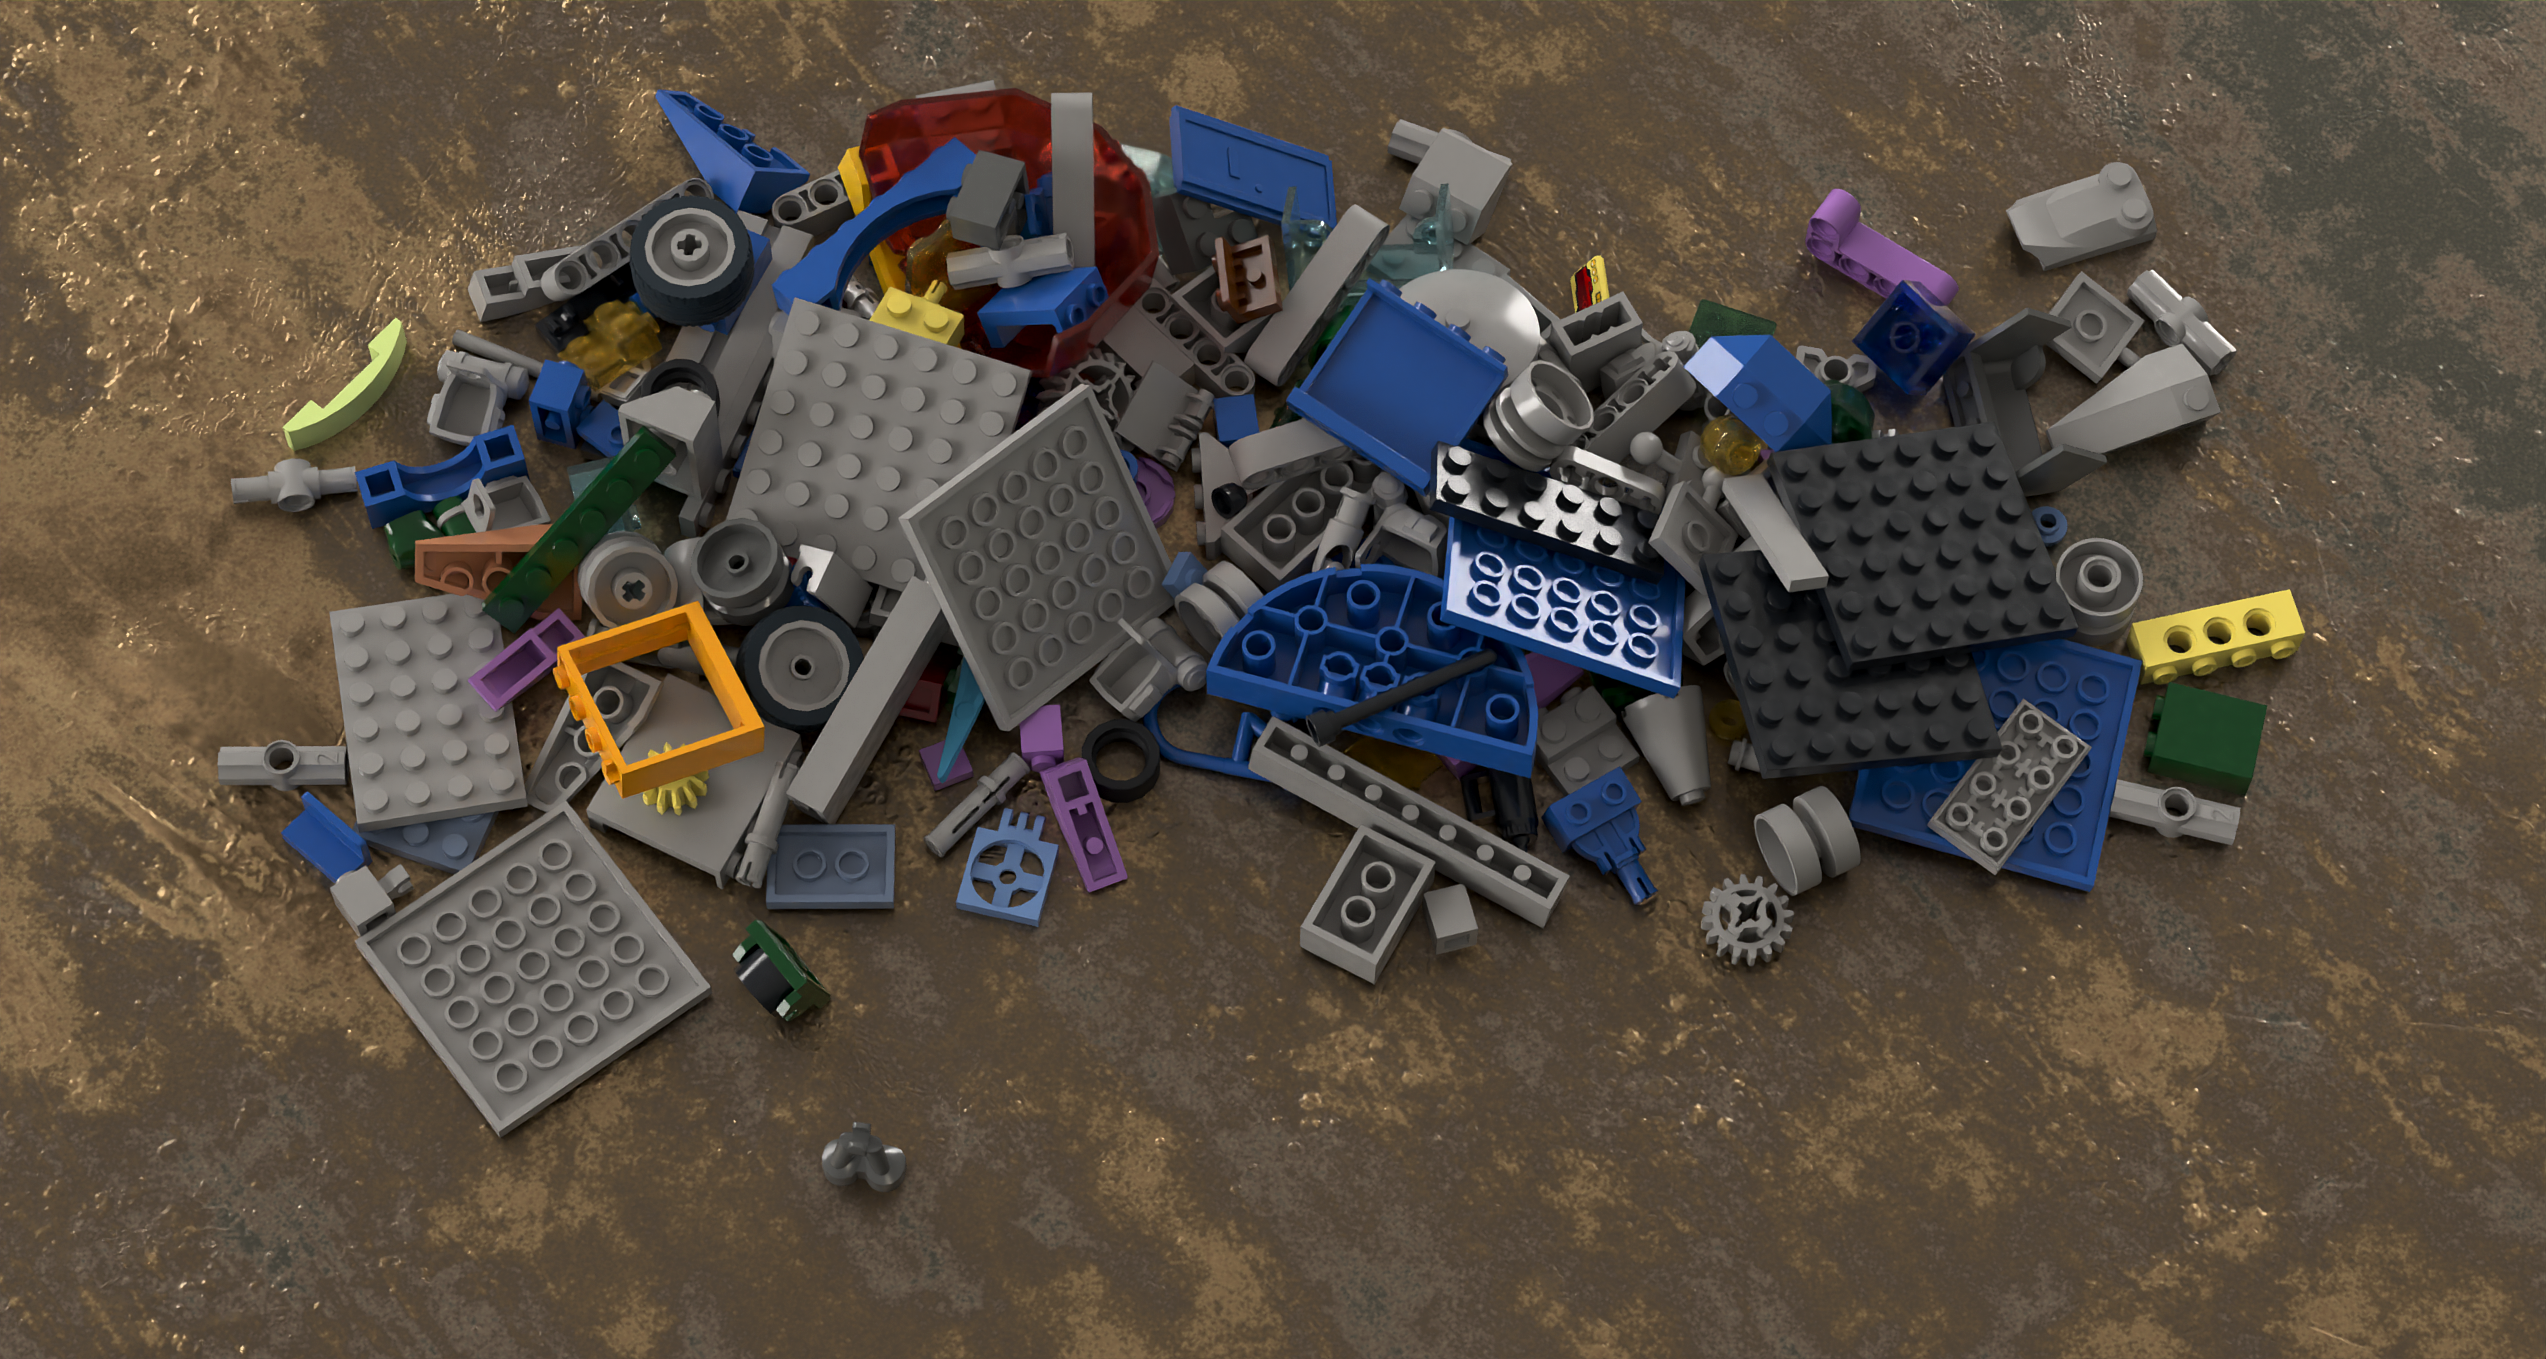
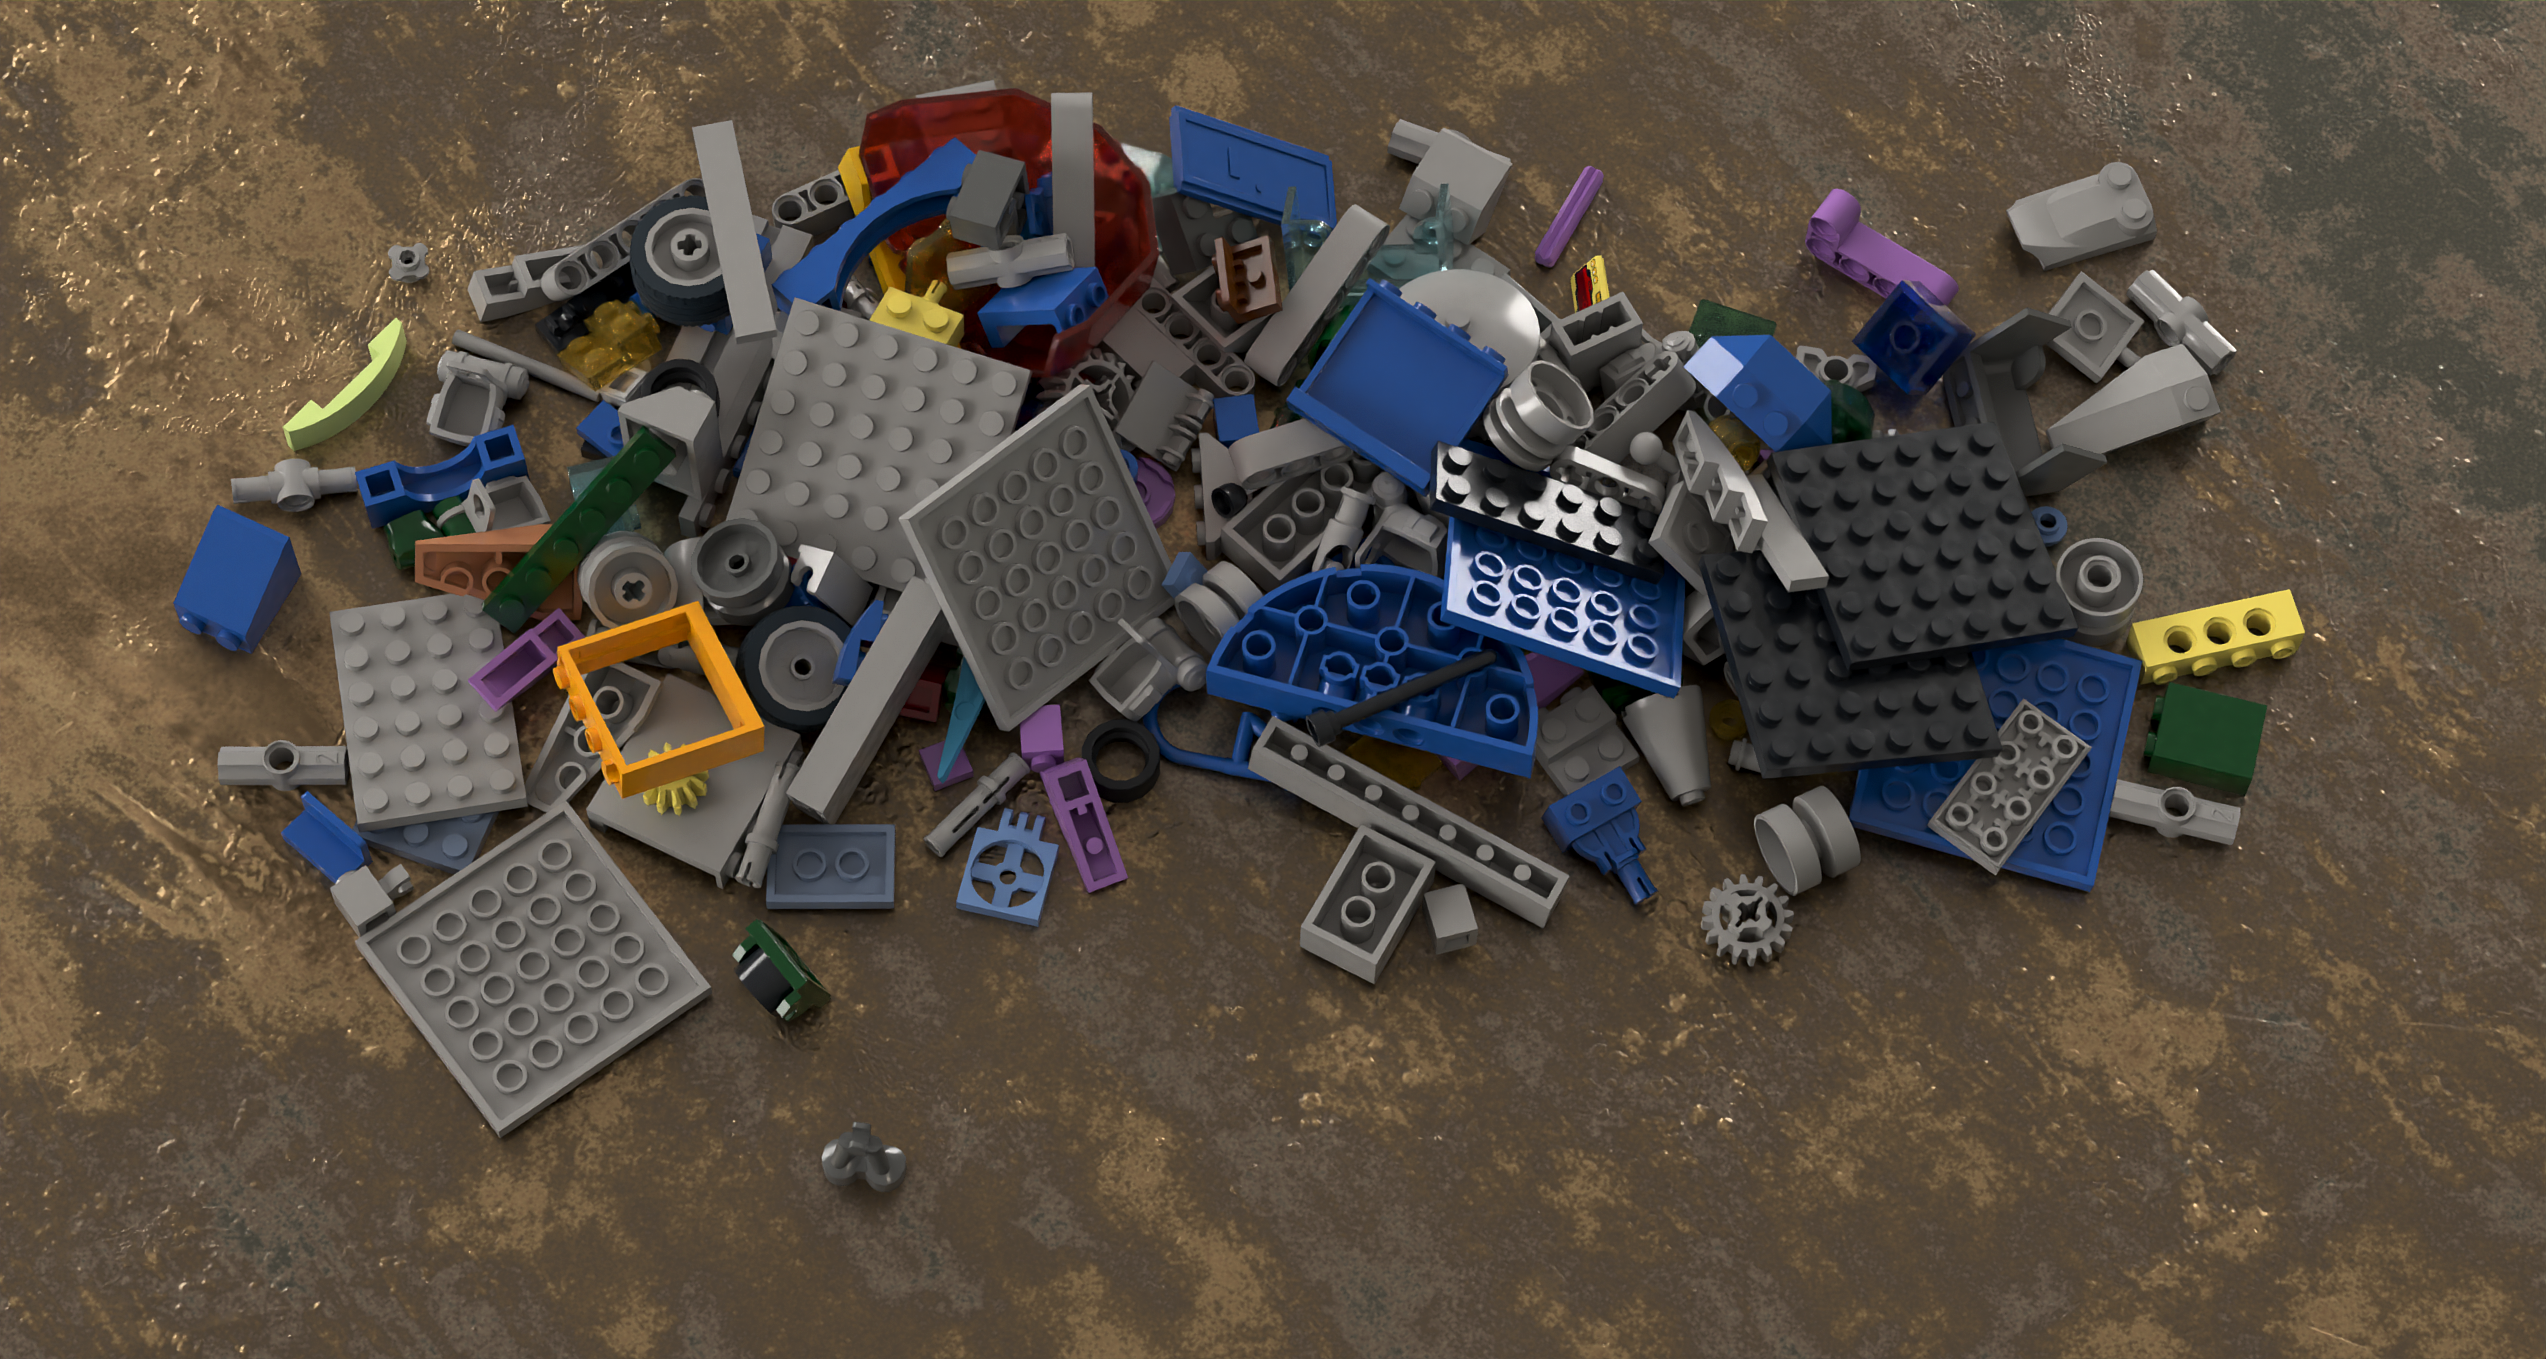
blue brick [529,359,595,450] -> none
blue wedge [655,90,810,214] -> none
black piece [1460,767,1539,853] -> none
none -> blue slope [173,505,301,654]
none -> light grey plate [388,243,429,283]
none -> light grey tile [692,120,777,344]
none -> blue slope [832,600,889,686]
none -> medium lavender axle [1535,166,1604,268]
none -> light grey slope [1672,410,1768,553]

